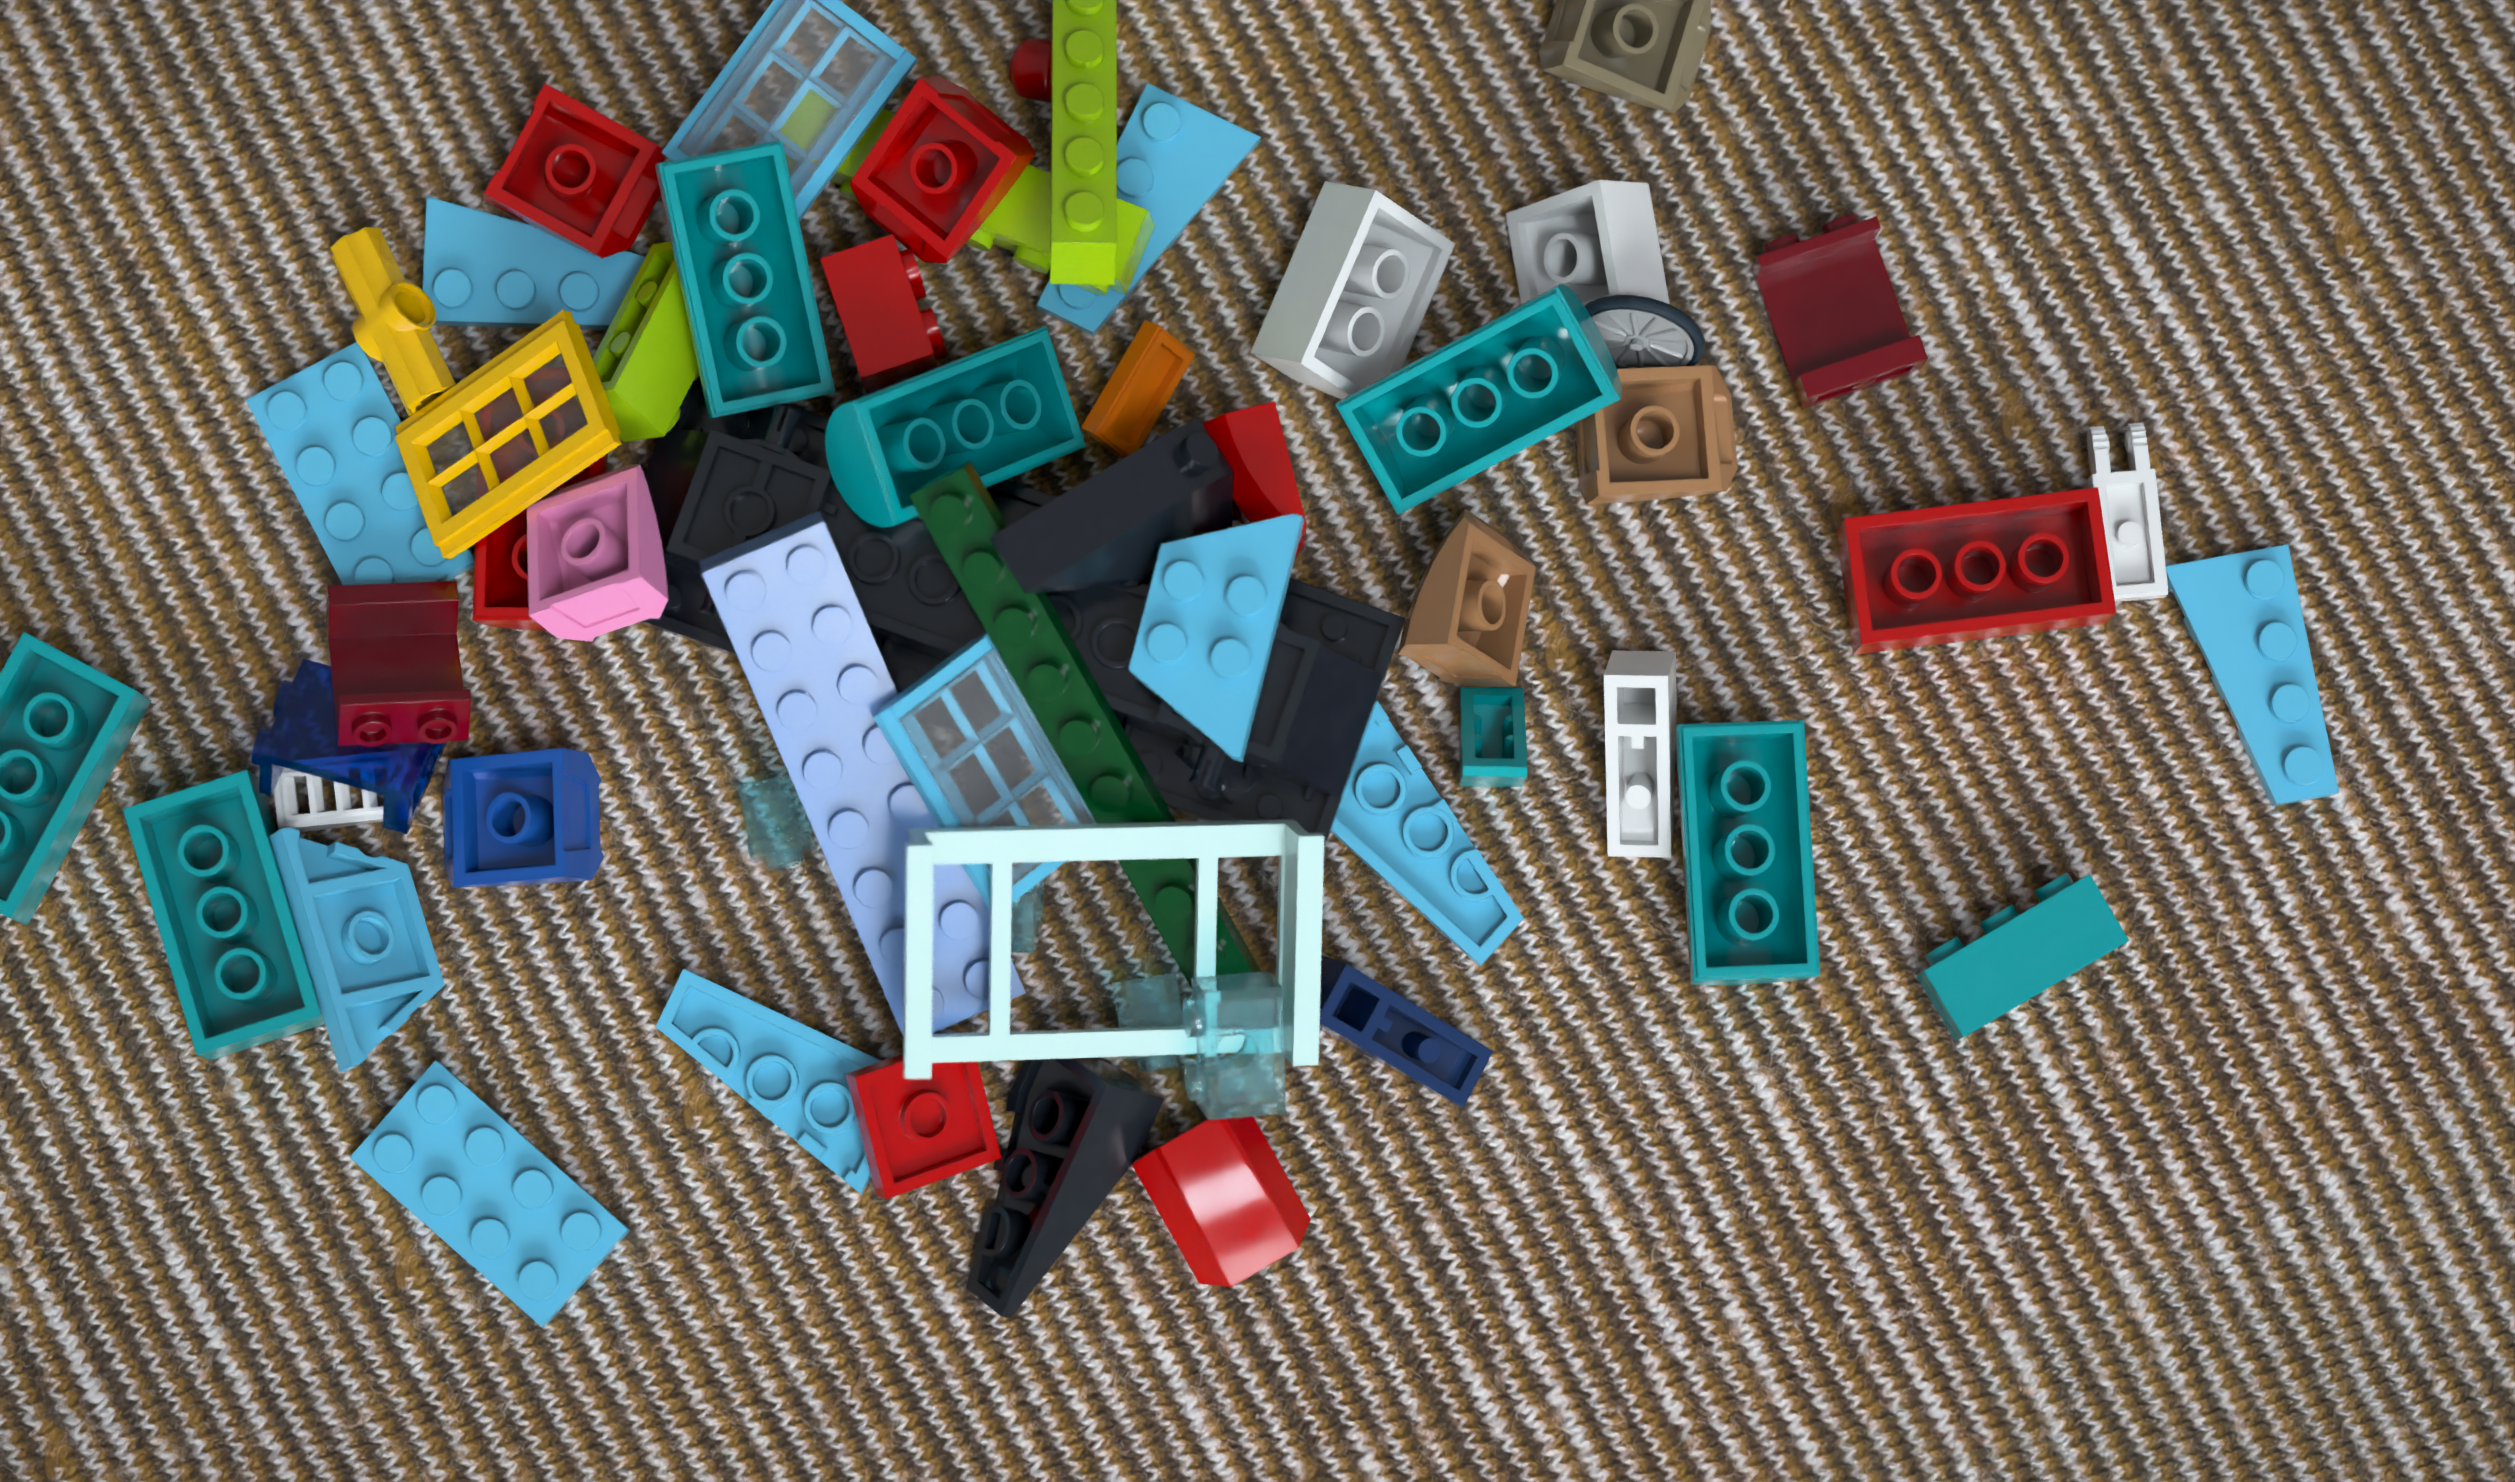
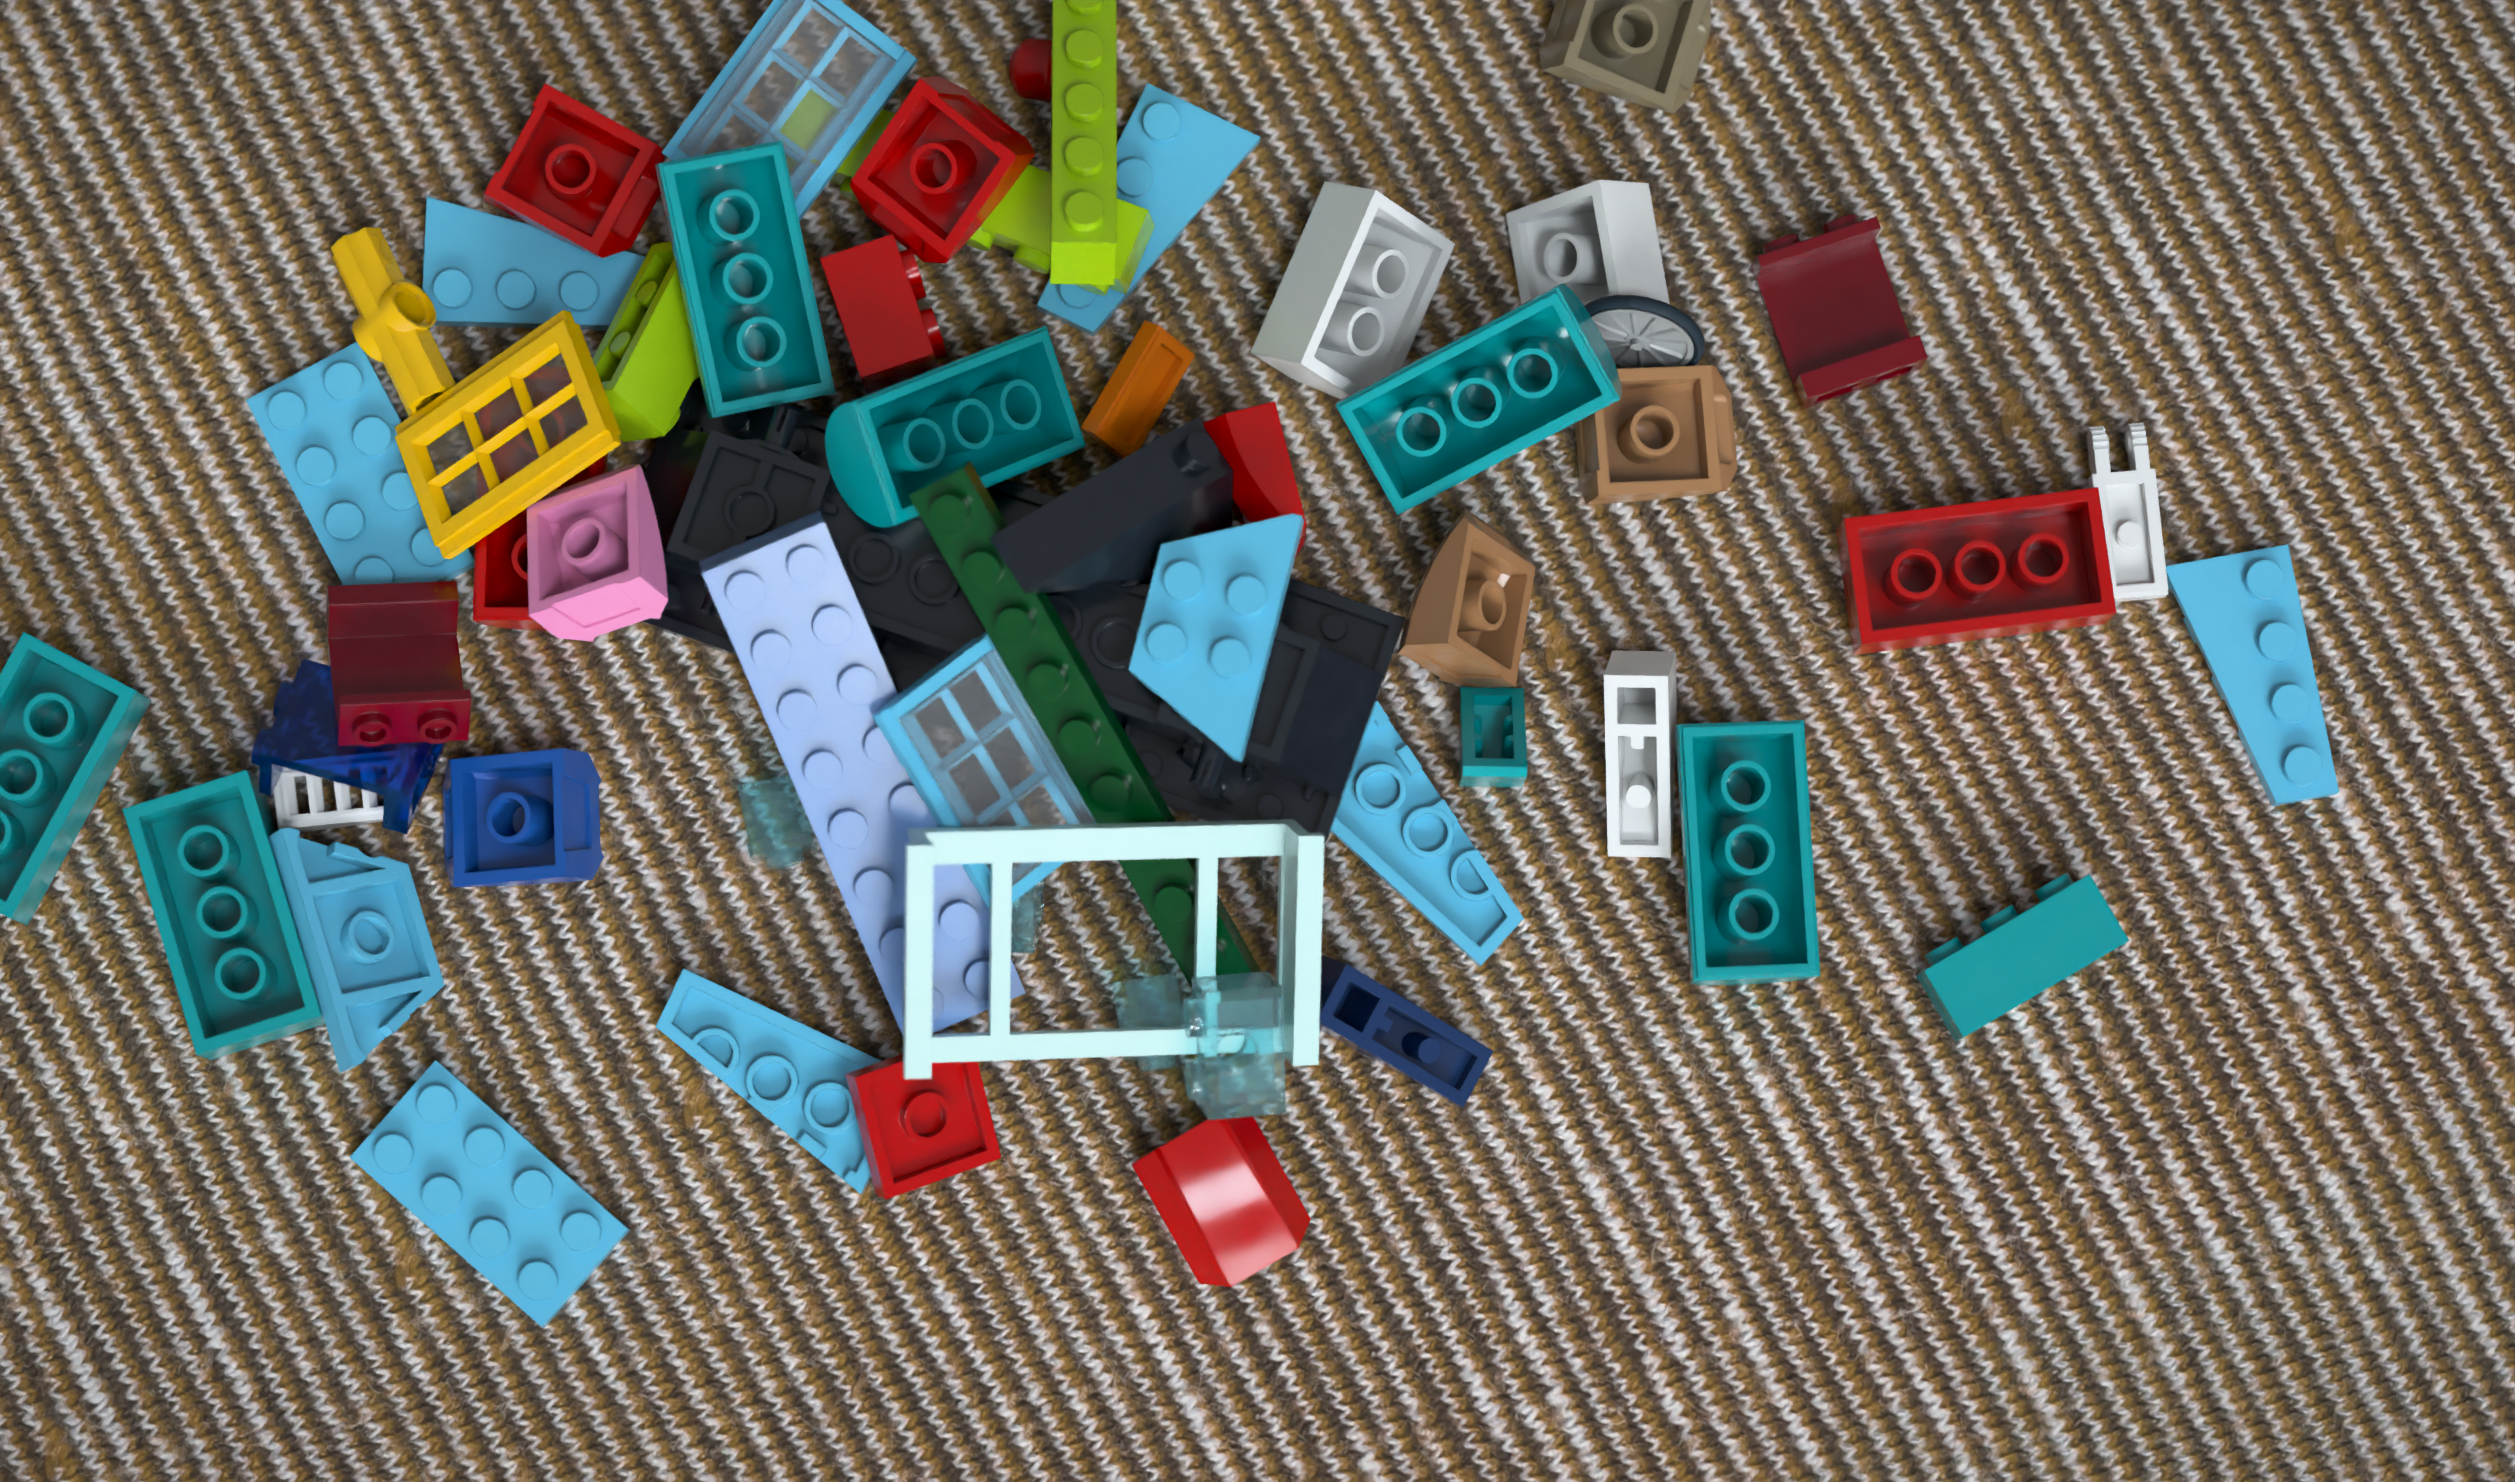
black wedge [966,1057,1164,1319] -> none

